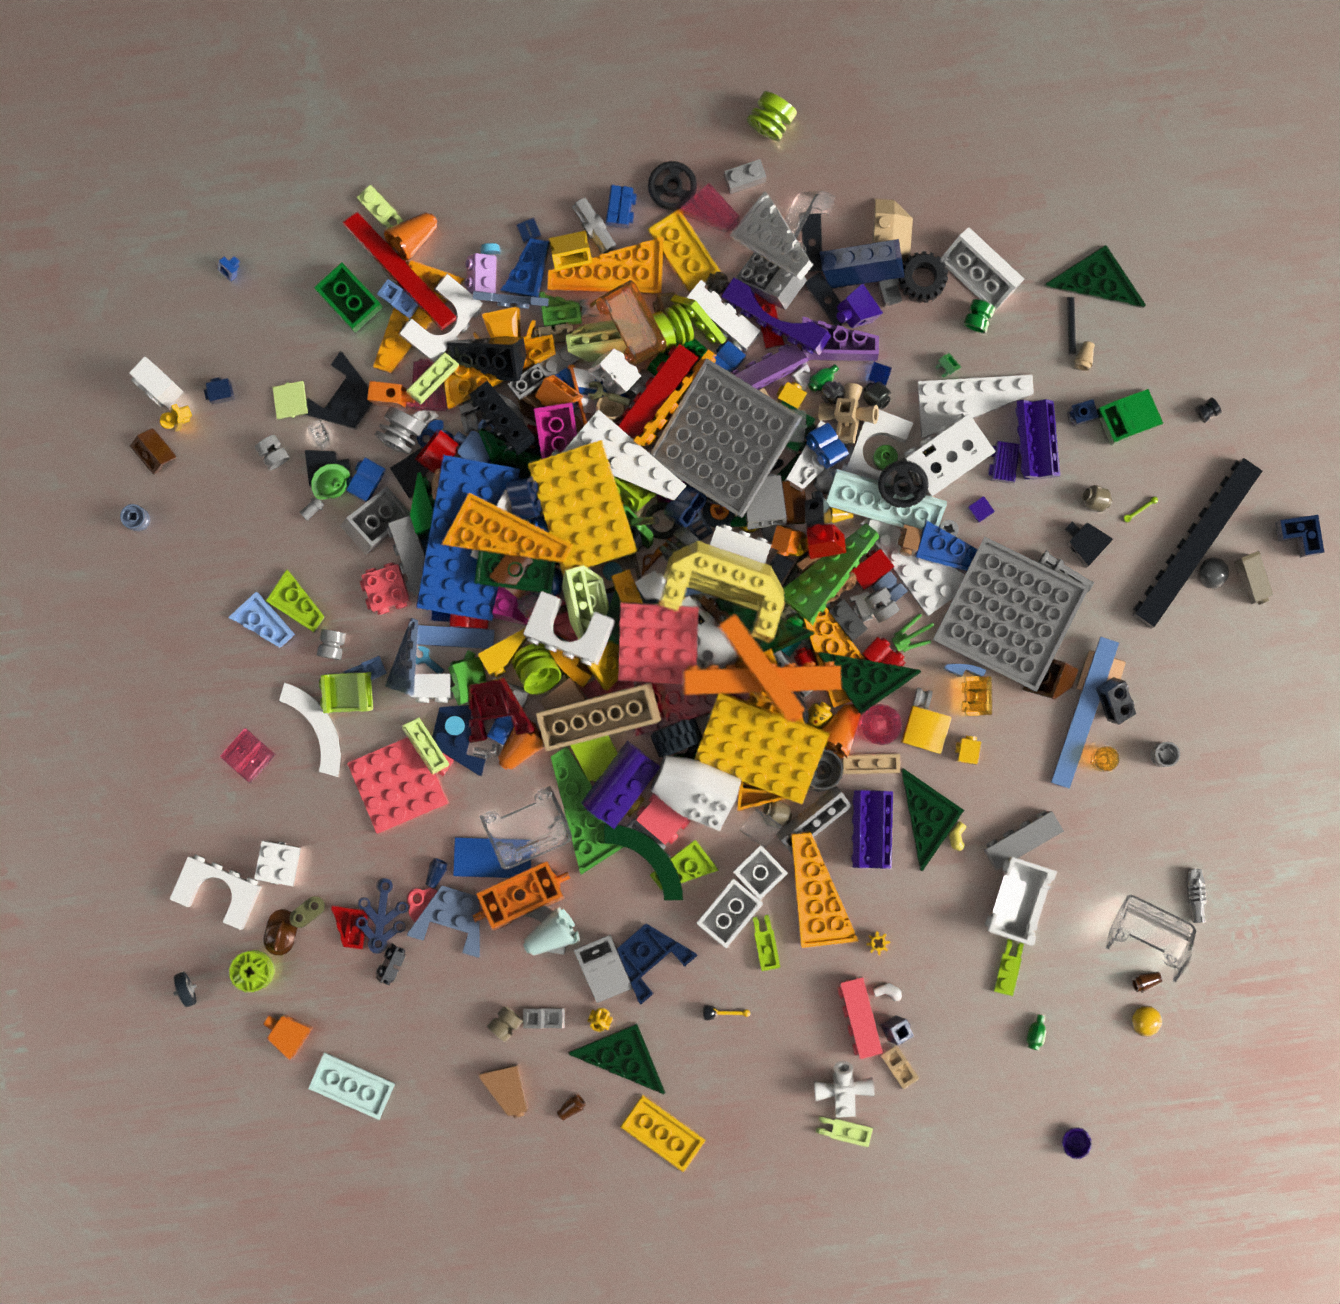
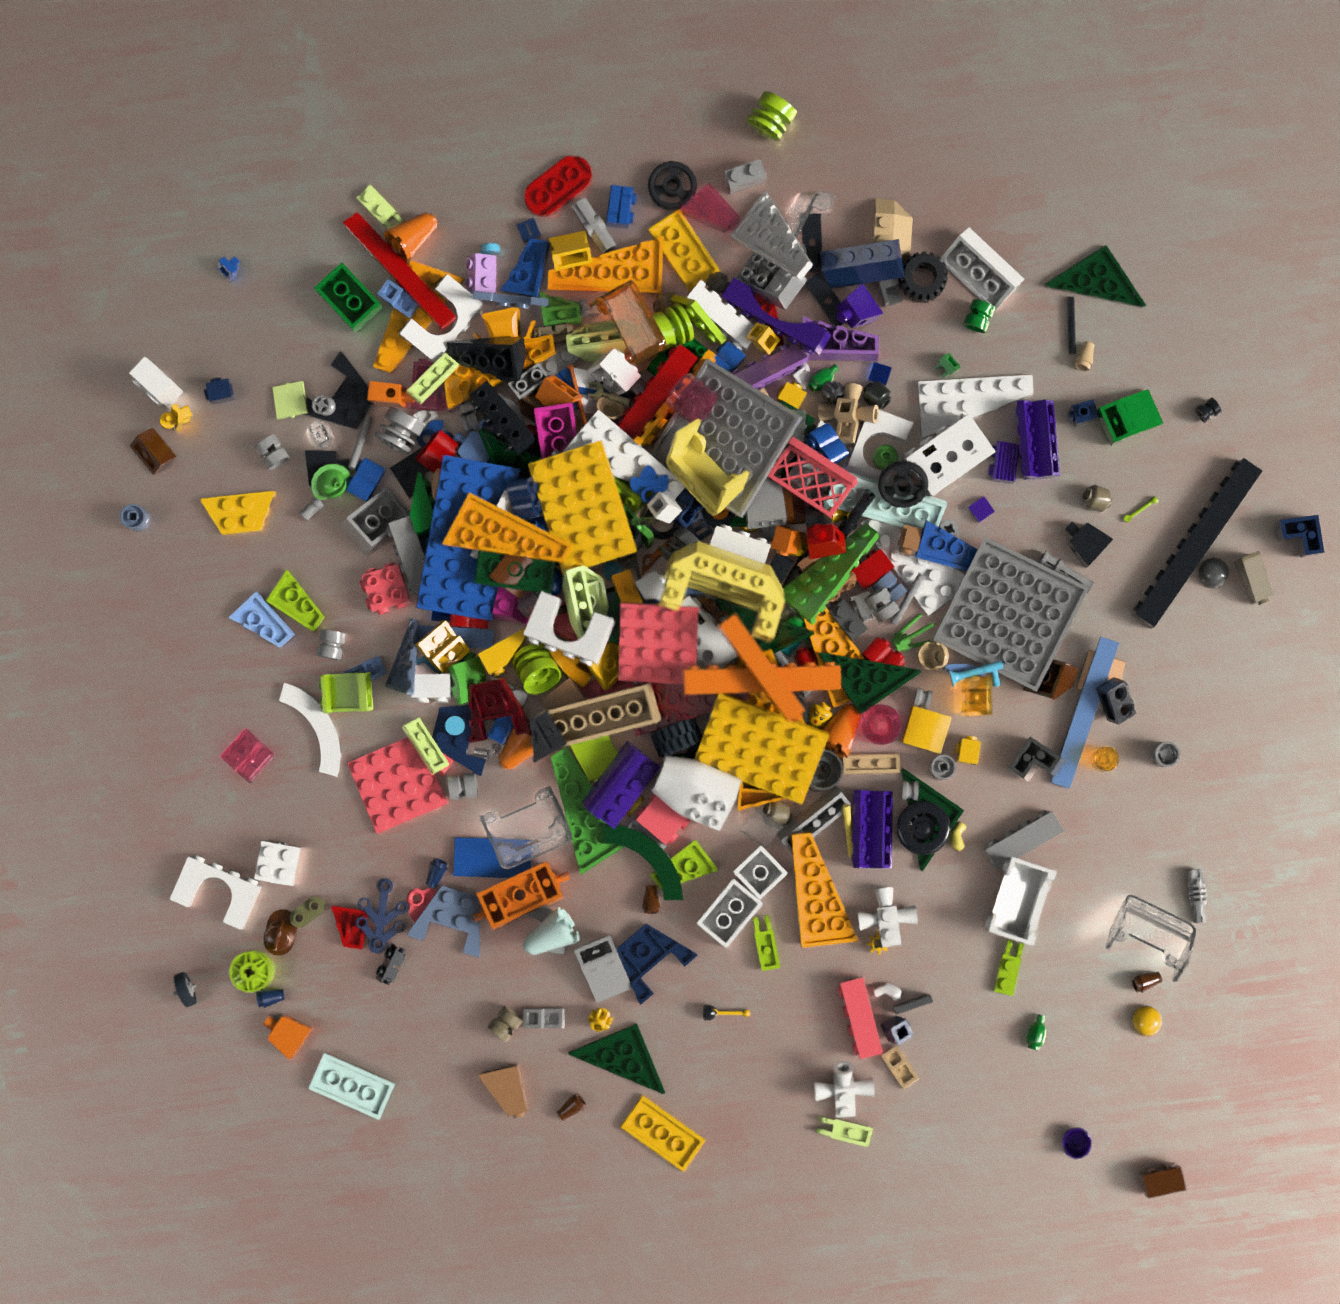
none -> yellow wing [201,491,275,535]
none -> dark blue cone [256,989,285,1008]
none -> light grey wheel [312,395,335,416]
none -> light grey bar [348,415,372,469]
none -> yellow slope [415,620,471,674]
none -> light grey wheel [448,773,478,800]
none -> red tile [524,155,592,217]
none -> black wing [530,710,567,763]
none -> blue plate [630,465,669,504]
none -> reddish brown cone [642,885,661,914]
none -> white brick [647,492,682,524]
none -> clear pink wheel [666,373,718,424]
none -> light yellow windscreen [666,418,749,516]
none -> yellow brick [746,322,780,355]
none -> coral fence [767,437,858,518]
none -> black pin [838,490,876,539]
none -> light yellow bar [842,804,853,858]
none -> white brick [857,887,918,948]
none -> light grey bar [890,572,925,625]
none -> dark grey tile [893,994,933,1015]
none -> black wheel [897,801,951,855]
none -> light grey wheel [901,781,919,800]
none -> tan hair [918,642,949,670]
none -> light grey wheel [929,755,956,780]
none -> medium azure piece [948,661,1003,688]
none -> dark grey brick [1009,736,1066,782]
none -> reddish brown brick [1140,1162,1186,1199]

